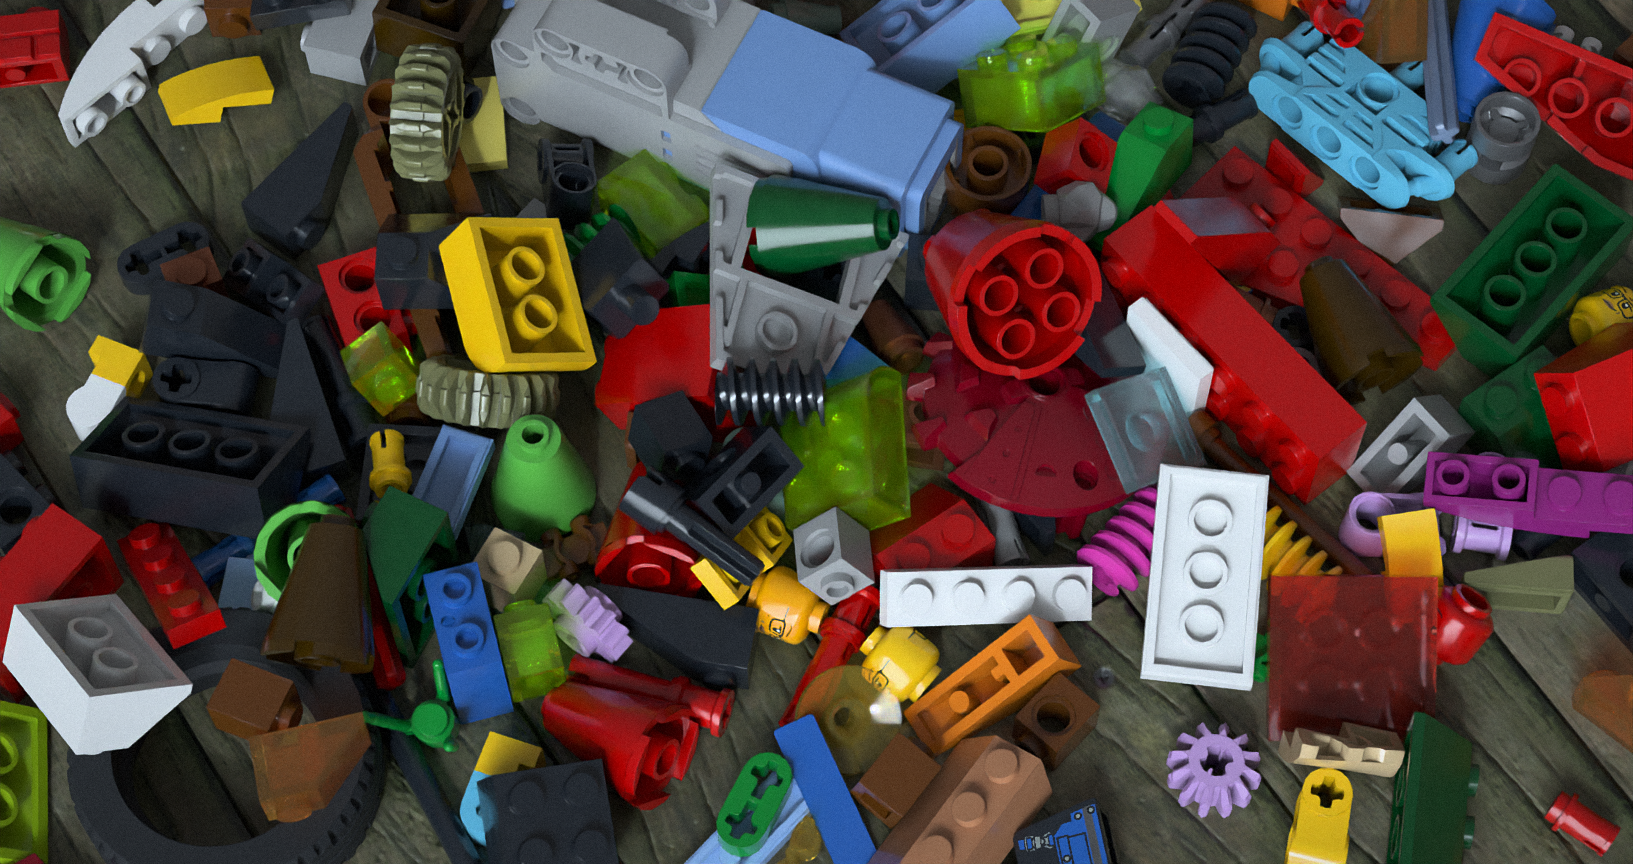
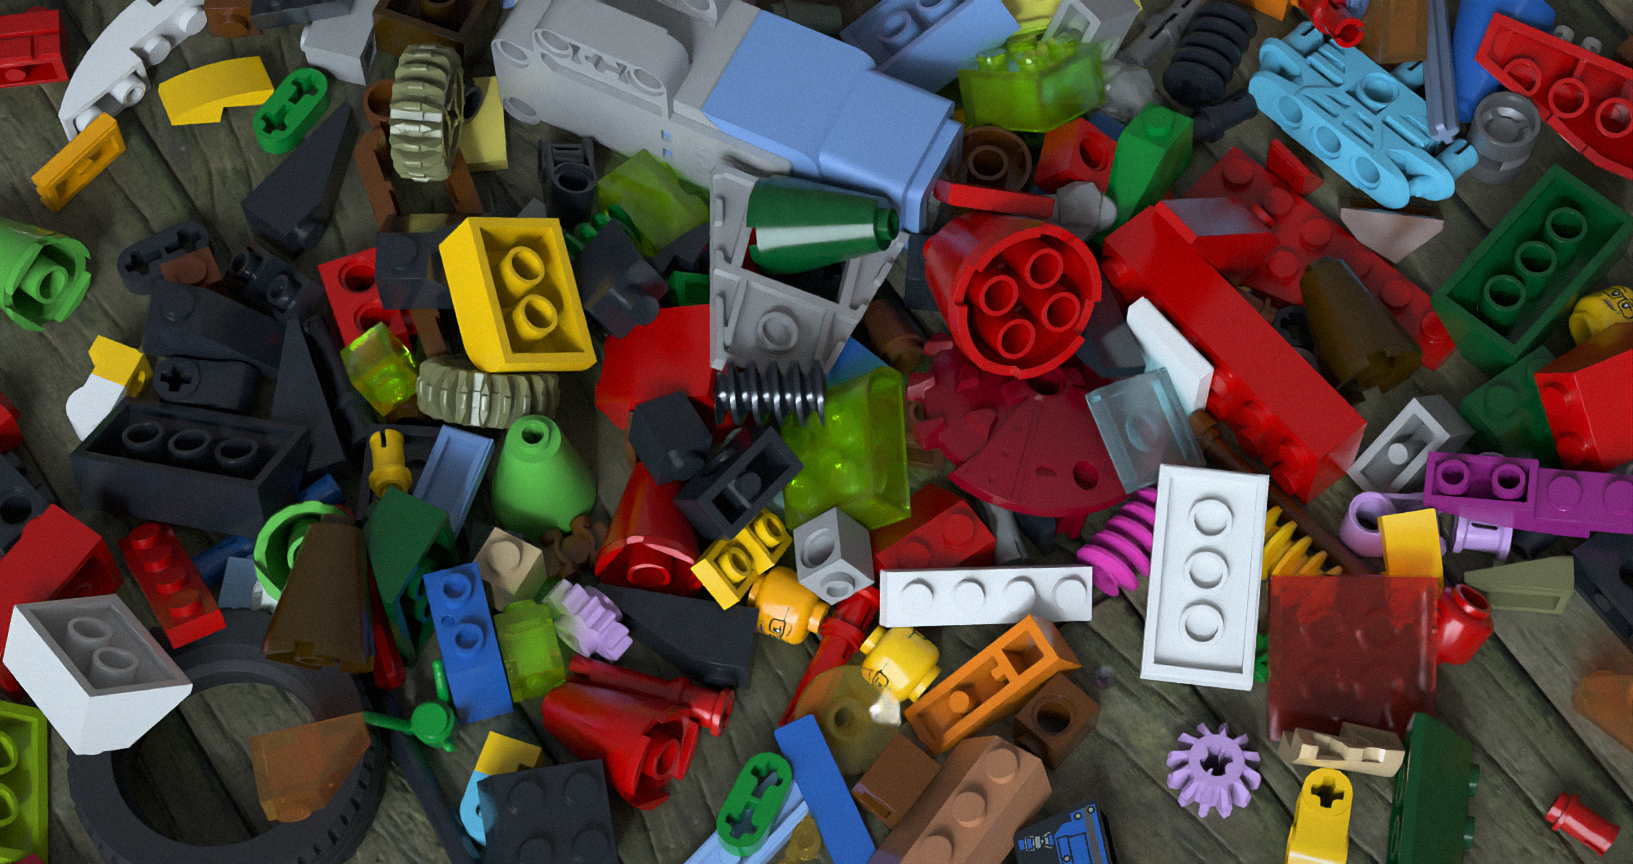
reddish brown brick [206,658,303,751] -> none
black piece [619,465,765,586] -> none
none -> light orange tile [31,111,127,213]
none -> green beam [252,68,331,154]
none -> red tile [932,179,1055,220]

